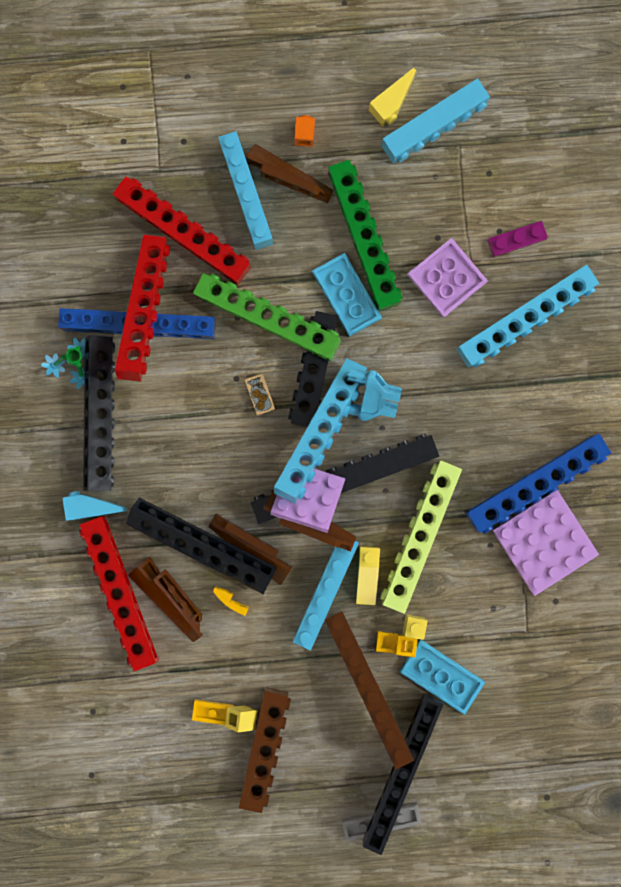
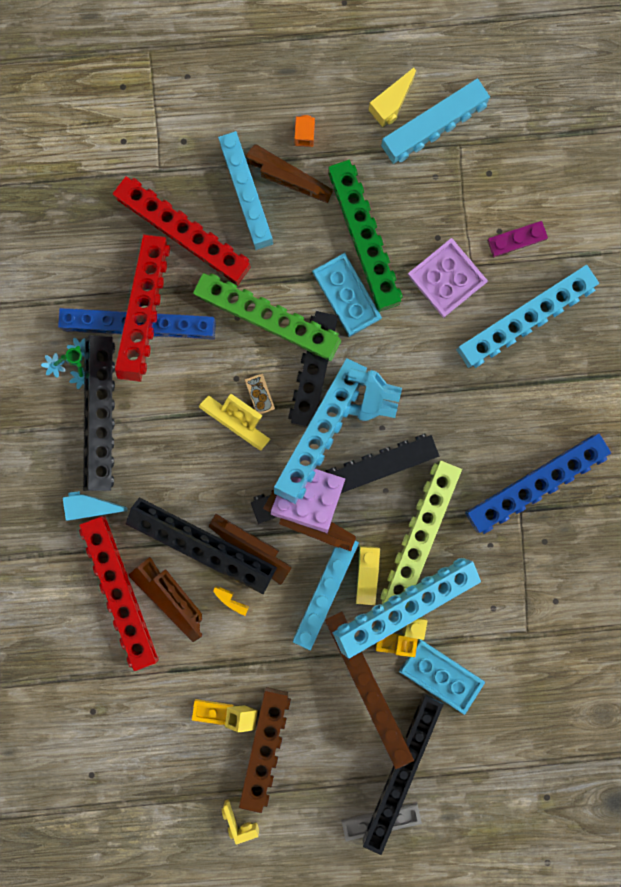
lavender plate [492,490,599,596] -> none
none -> light yellow bracket [199,394,270,451]
none -> light yellow bracket [221,799,259,845]
none -> medium azure brick [332,558,481,658]

